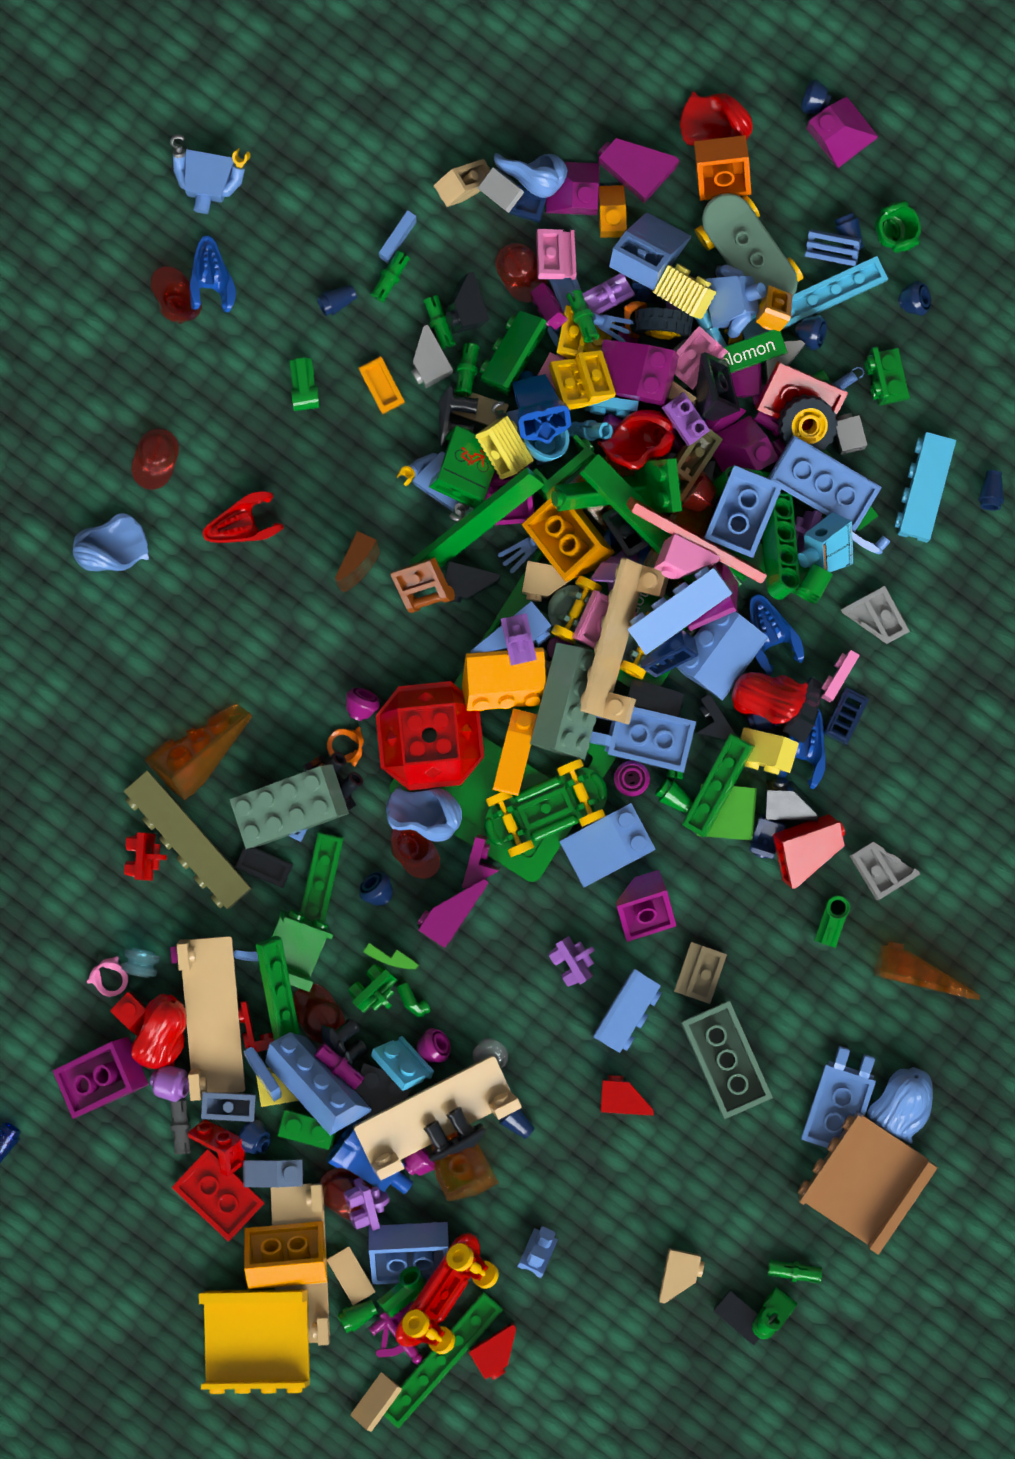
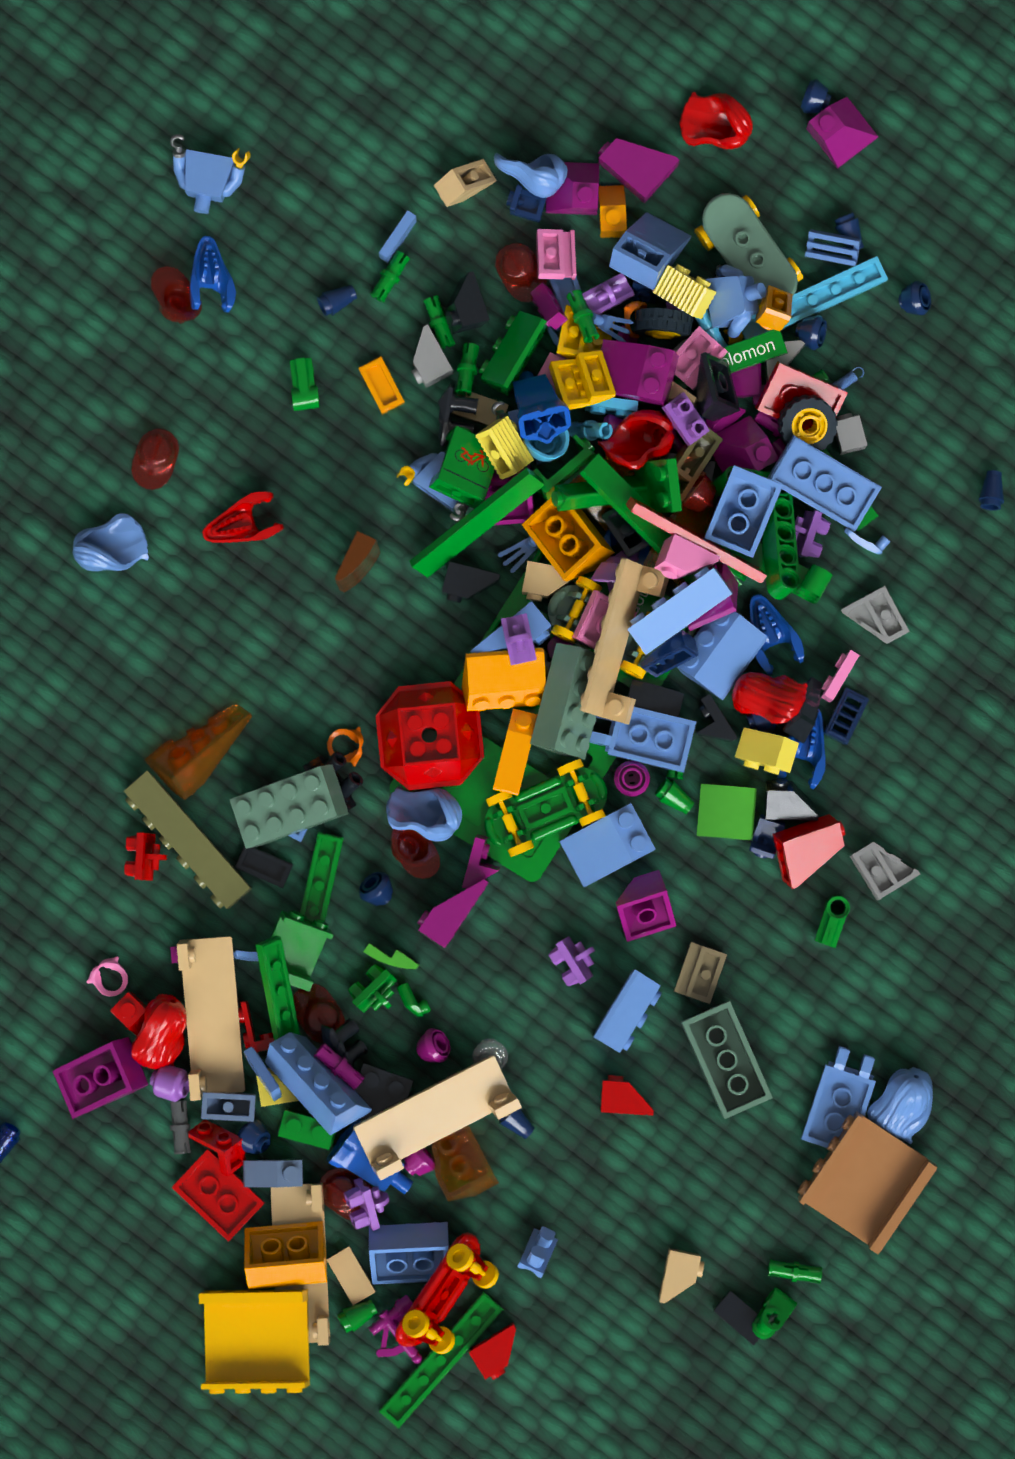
clear light blue wheel [120,948,161,978] -> none
magenta cone [346,688,380,721] -> none
tan tile [350,1372,402,1432] -> none
medium azure plate [371,1036,434,1091] -> none
green piece [377,1266,427,1318] -> none
dark orange plate [390,557,455,613] -> none
black connector [423,1107,486,1161] -> none
light grey slope [478,168,524,213] -> none
green tile [682,733,755,837] -> none
orange brick [694,135,751,201] -> none
medium azure torso [798,513,853,572] -> none
green bracket [864,347,910,406] -> none
clear orange wedge [874,942,980,1000] -> none
green hair [875,200,921,253] -> none
medium azure brick [895,432,956,543] -> none

